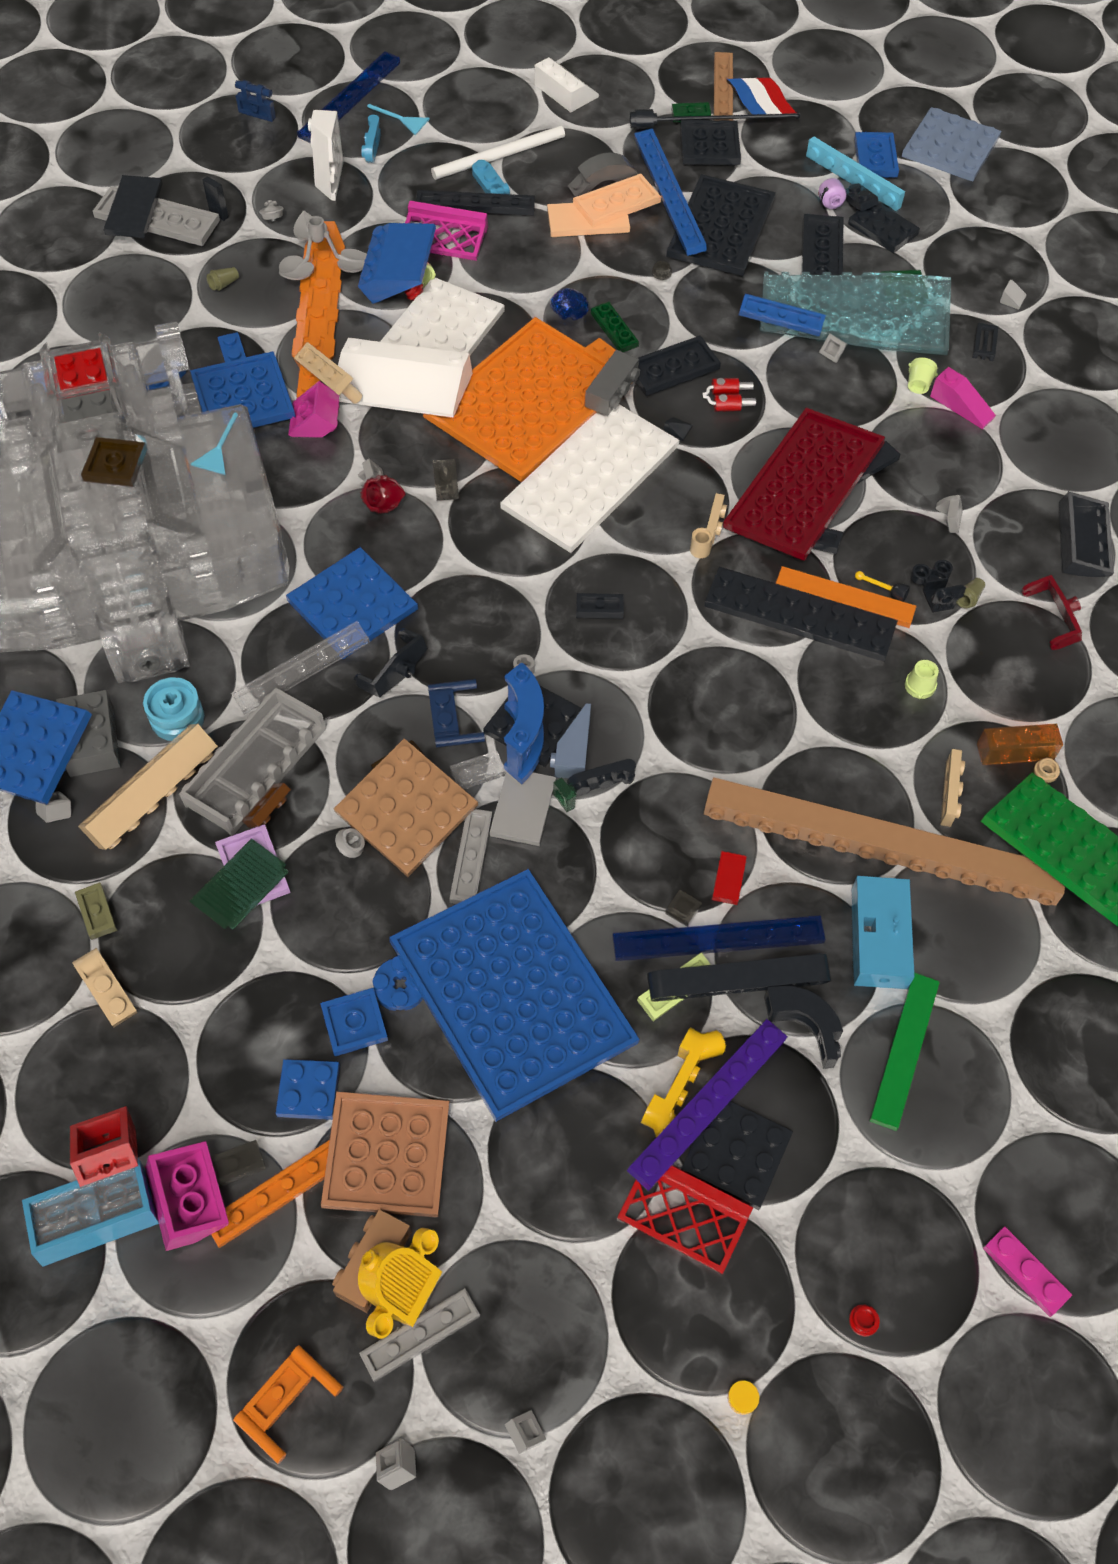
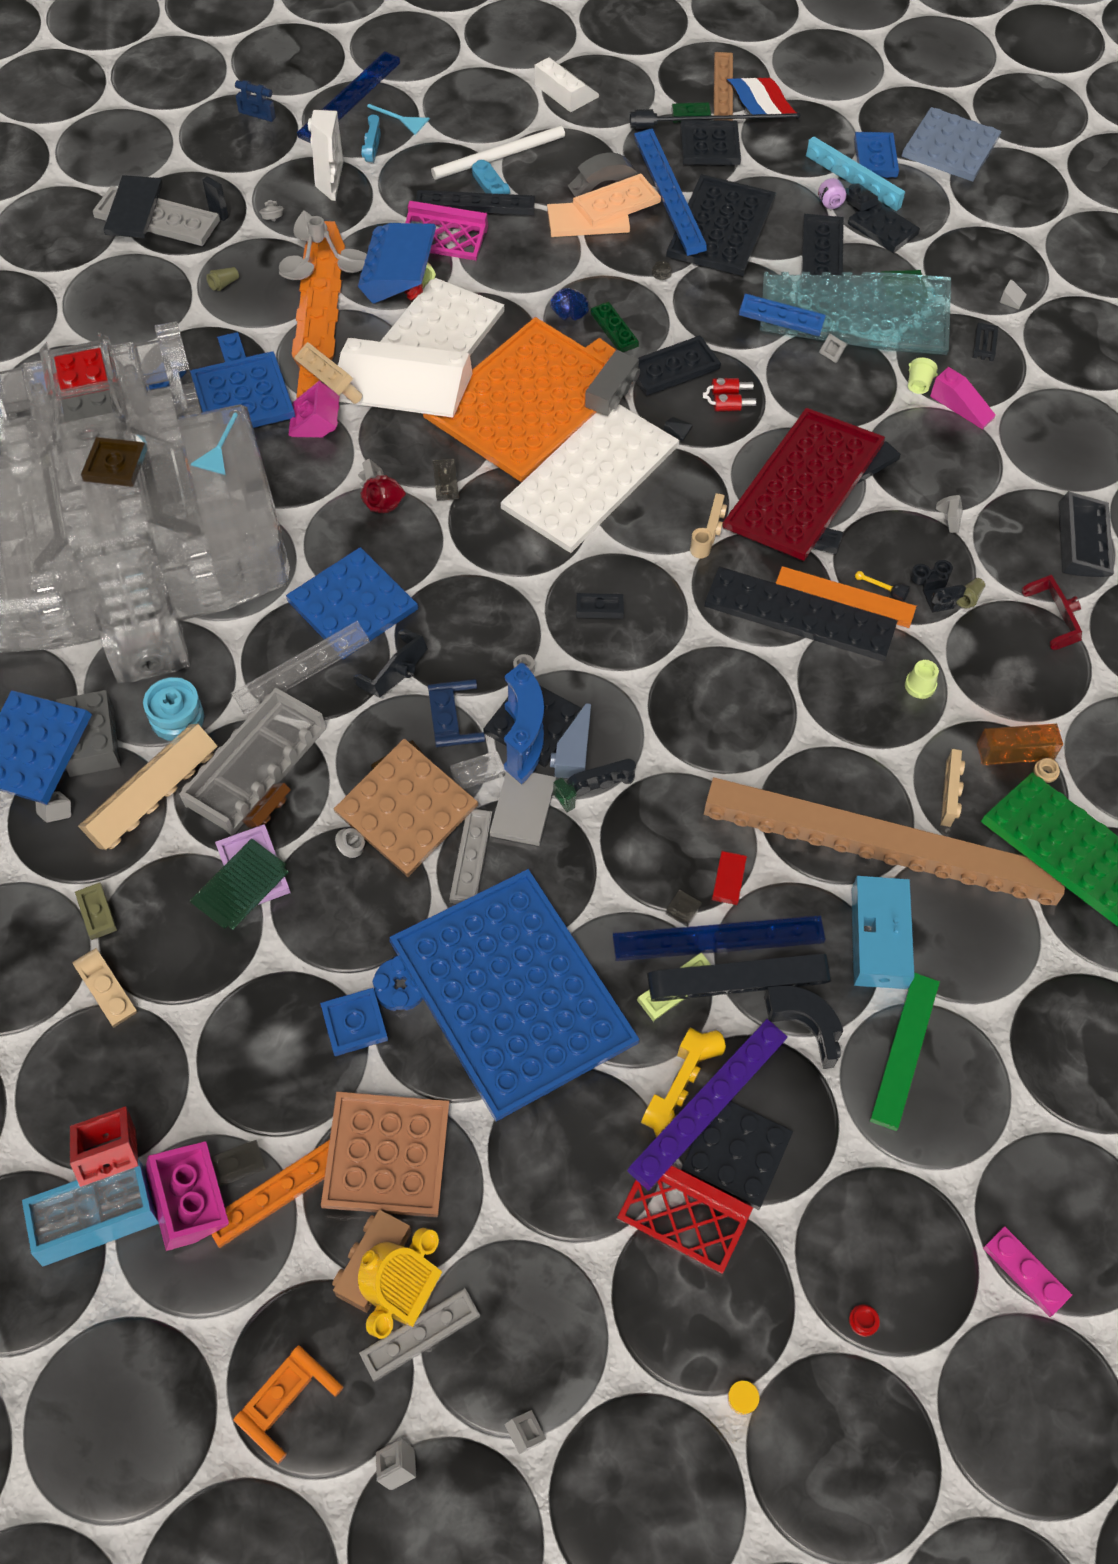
blue plate [276,1059,340,1120] -> none

